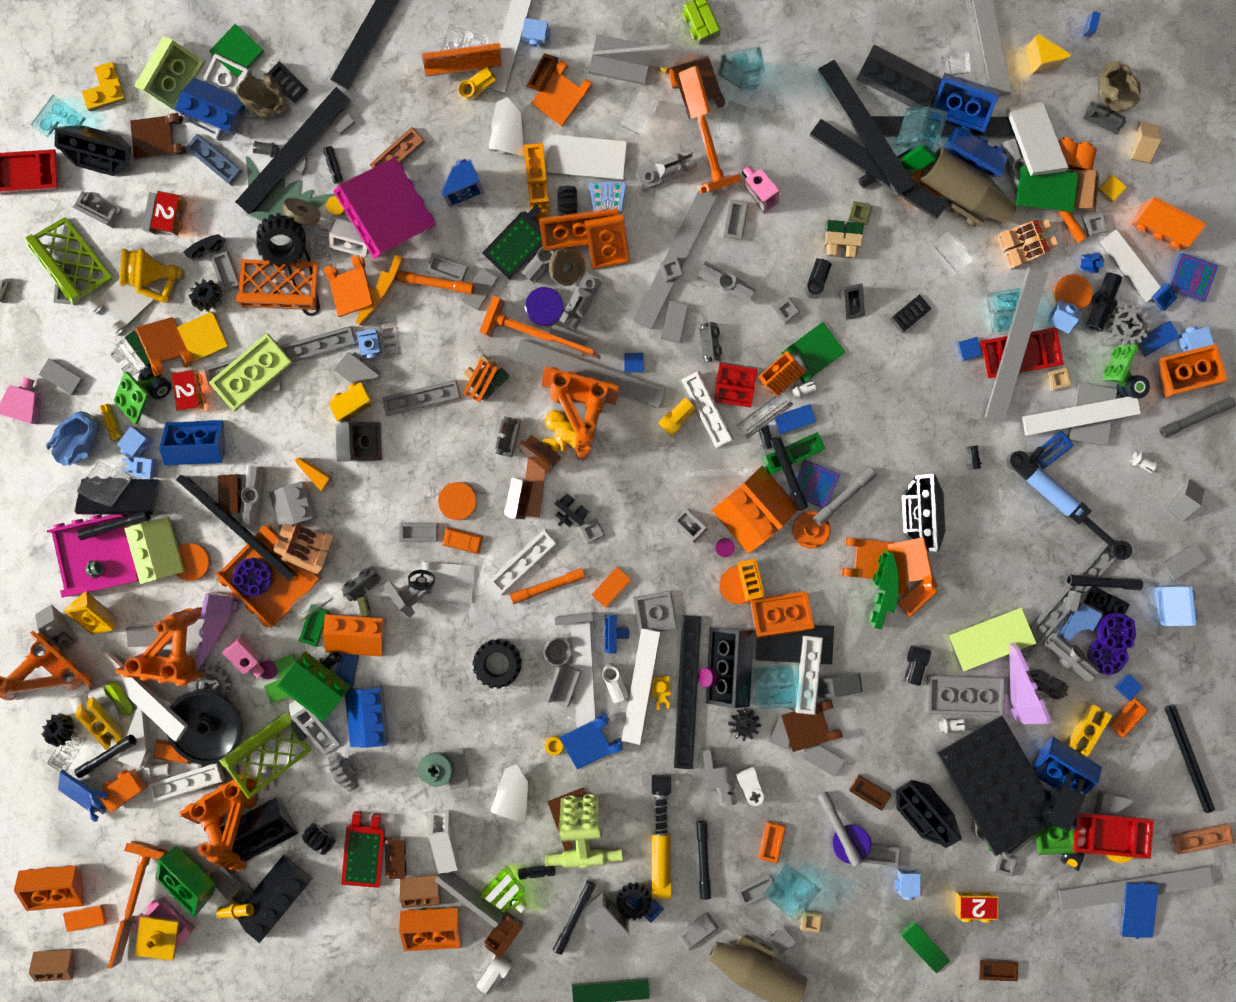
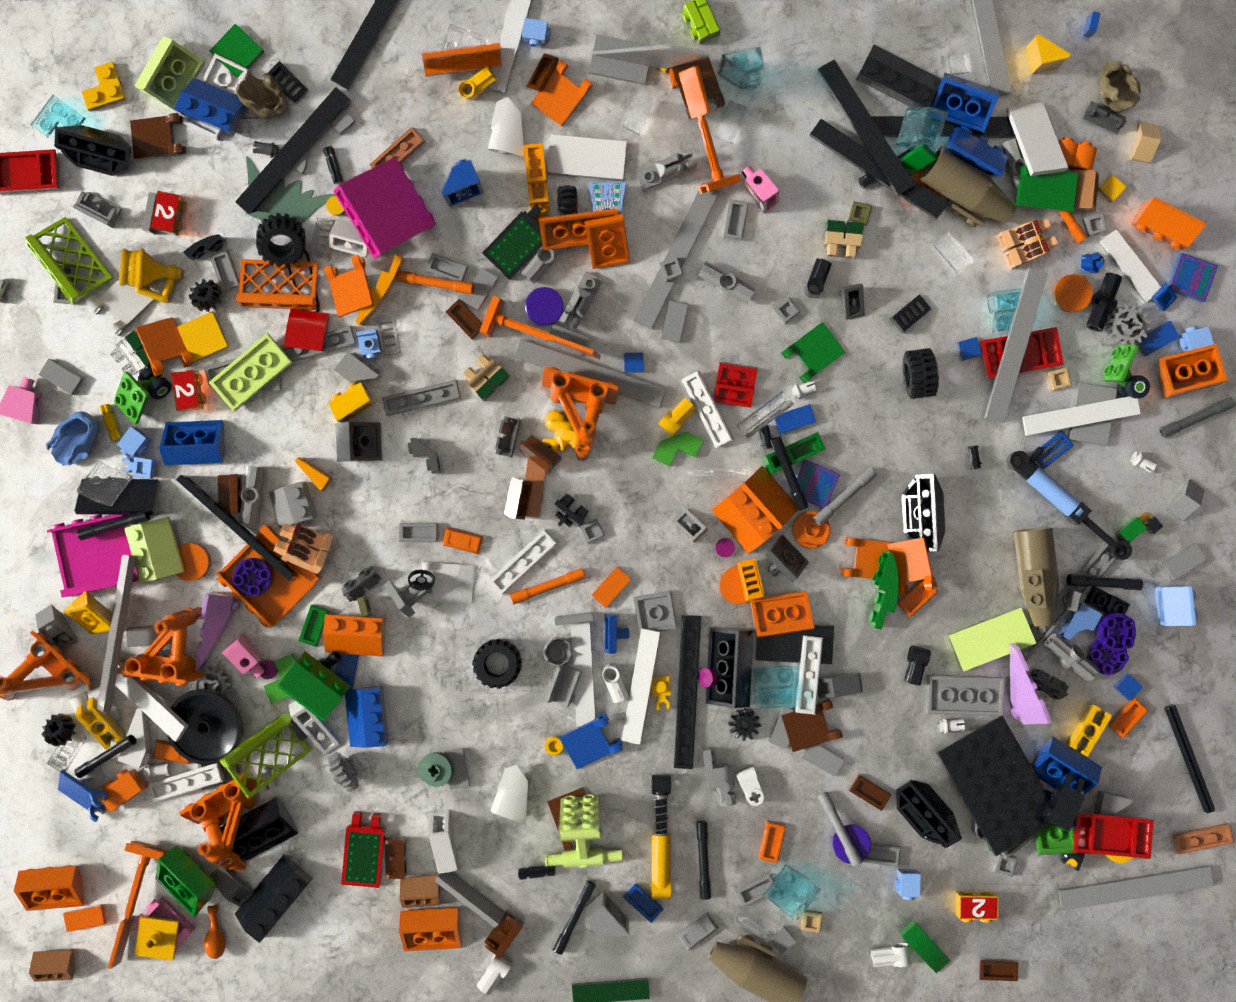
plate [86,560,104,579] -> none
lime tile [105,681,133,716] -> none
sand blue tile [185,134,243,185] -> none
yellow pin [216,903,254,919] -> none
dark tan tile [282,198,321,226] -> none
clear tile [290,583,333,621] -> none
black gear [302,823,336,855] -> none
orange tile [438,482,477,520] -> none
orange tile [463,359,498,402] -> none
clear neon green torso [480,865,528,913] -> none
dark tan tile [549,247,585,286] -> none
black tyre [617,882,651,920] -> none
dark grey hinge [699,322,722,362] -> none
orange brick [758,351,805,397] -> none
light blue brick [1048,300,1081,334] -> none
blue piece [1121,881,1159,939] -> none
none -> light grey tile [96,555,136,712]
none -> orange piece [204,905,226,959]
none -> red slope [284,309,329,352]
none -> dark grey slope [408,438,441,474]
none -> reddish brown tile [445,299,482,340]
none -> bright green tile [652,432,703,466]
none -> dark grey tile [766,535,809,583]
none -> white piece [871,943,911,967]
none -> black tyre [903,348,939,399]
none -> dark tan piece [1013,527,1059,627]
none -> piece [1114,512,1163,543]

